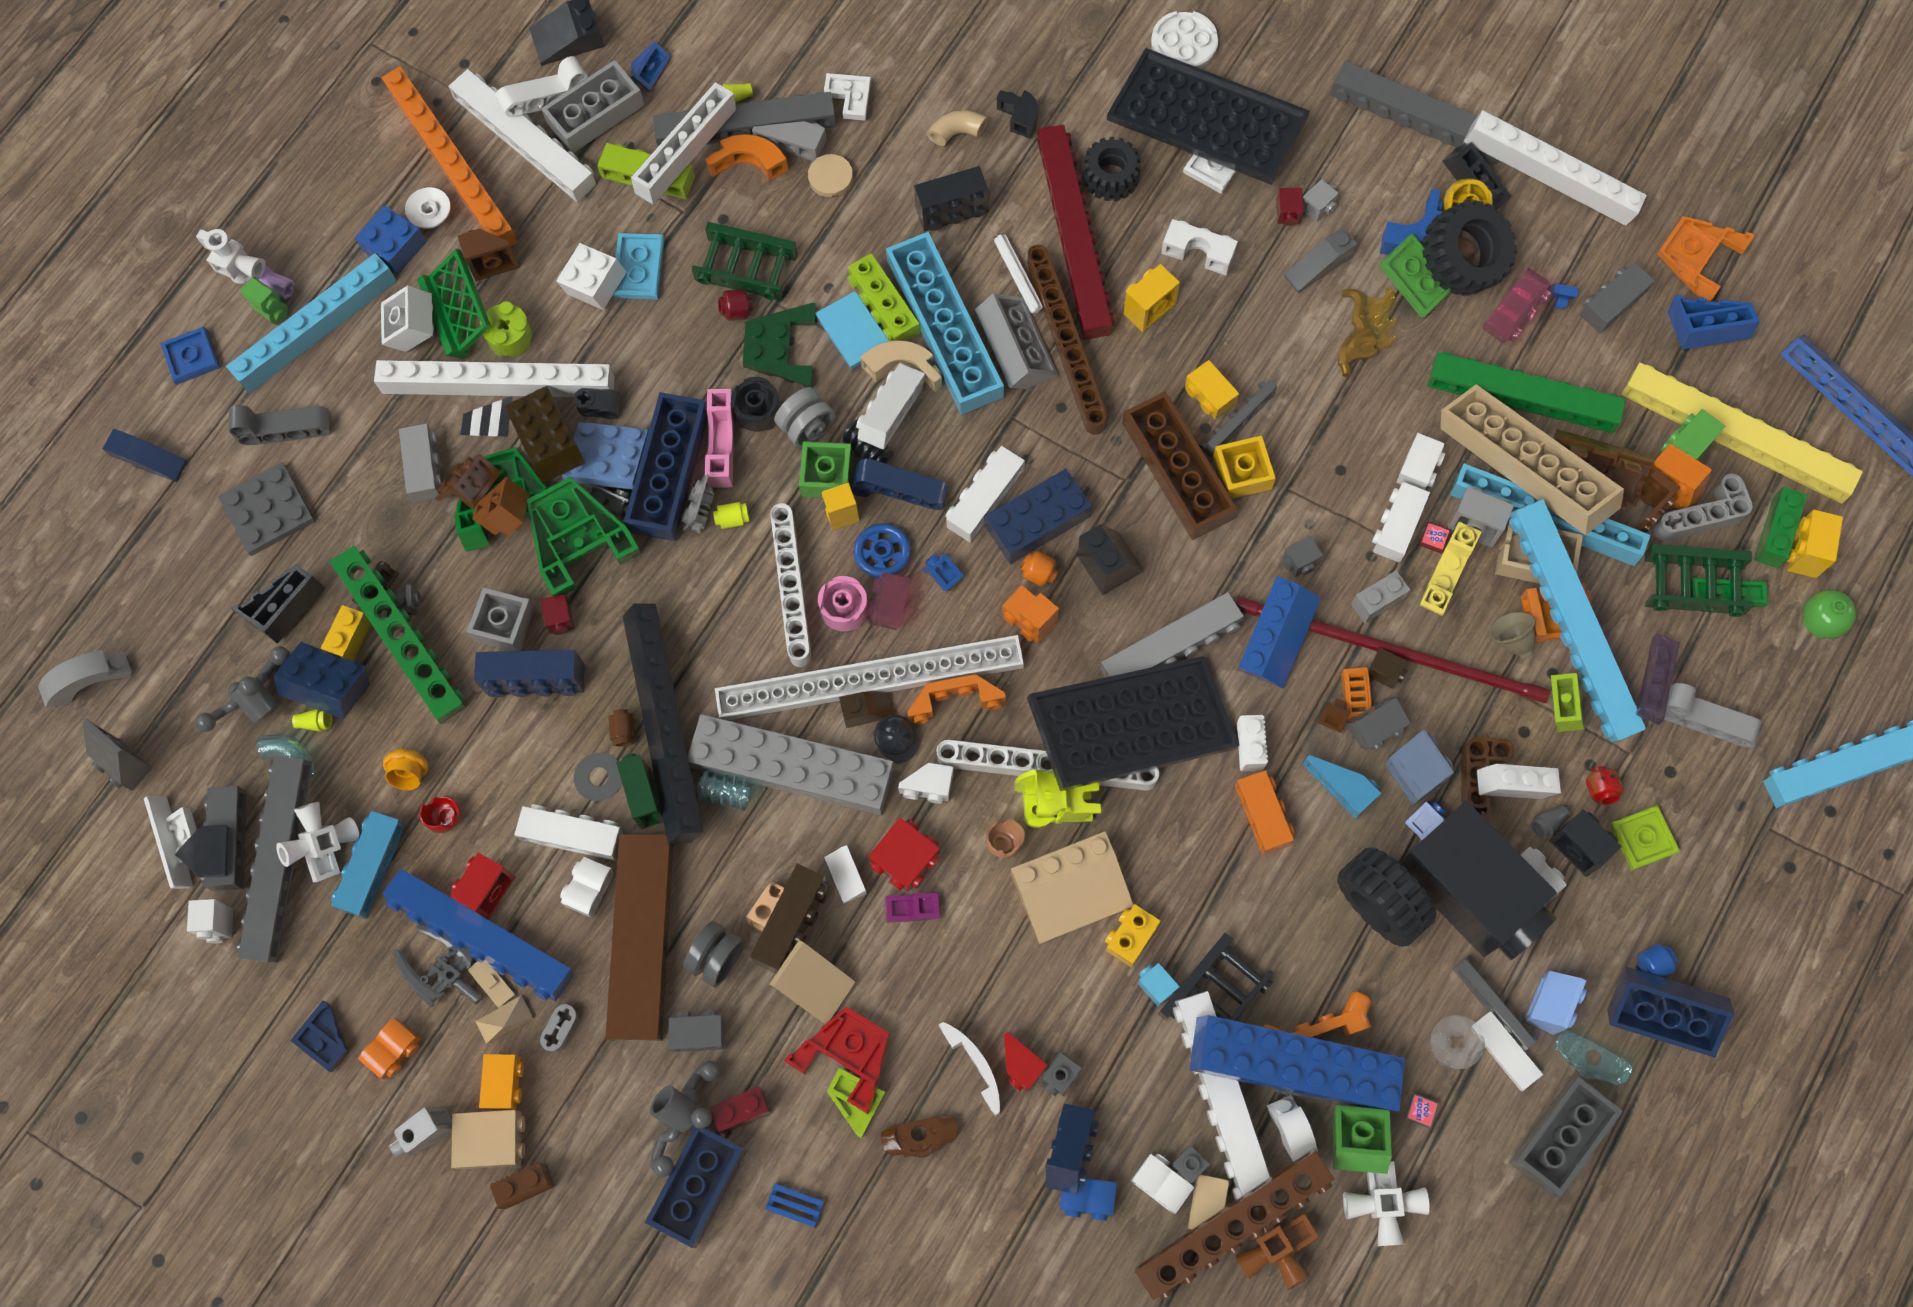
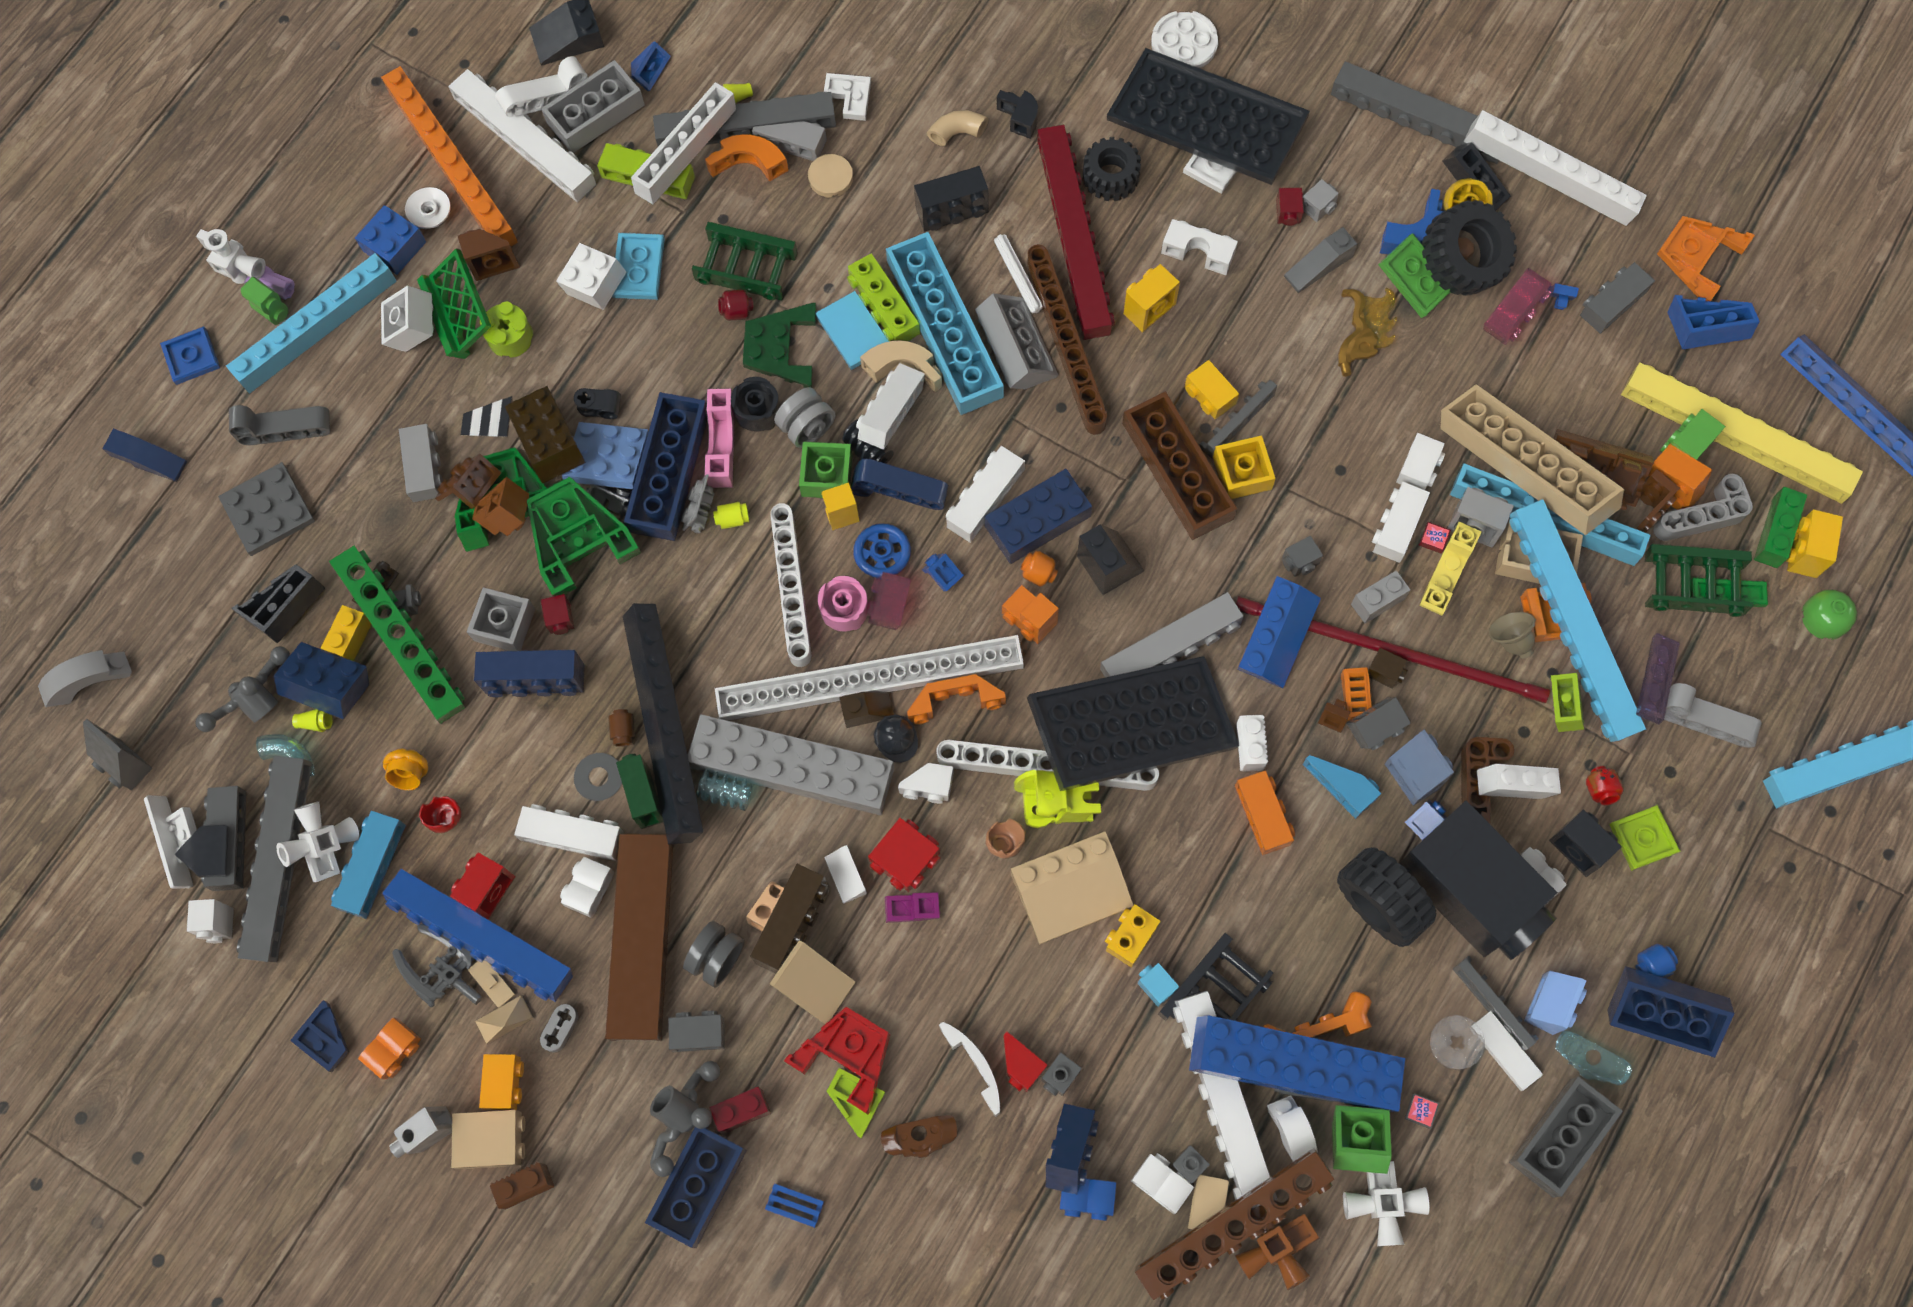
white brick [374,360,615,397] -> none
green brick [1427,352,1626,434] -> none
dark grey cone [1531,805,1570,838] -> none

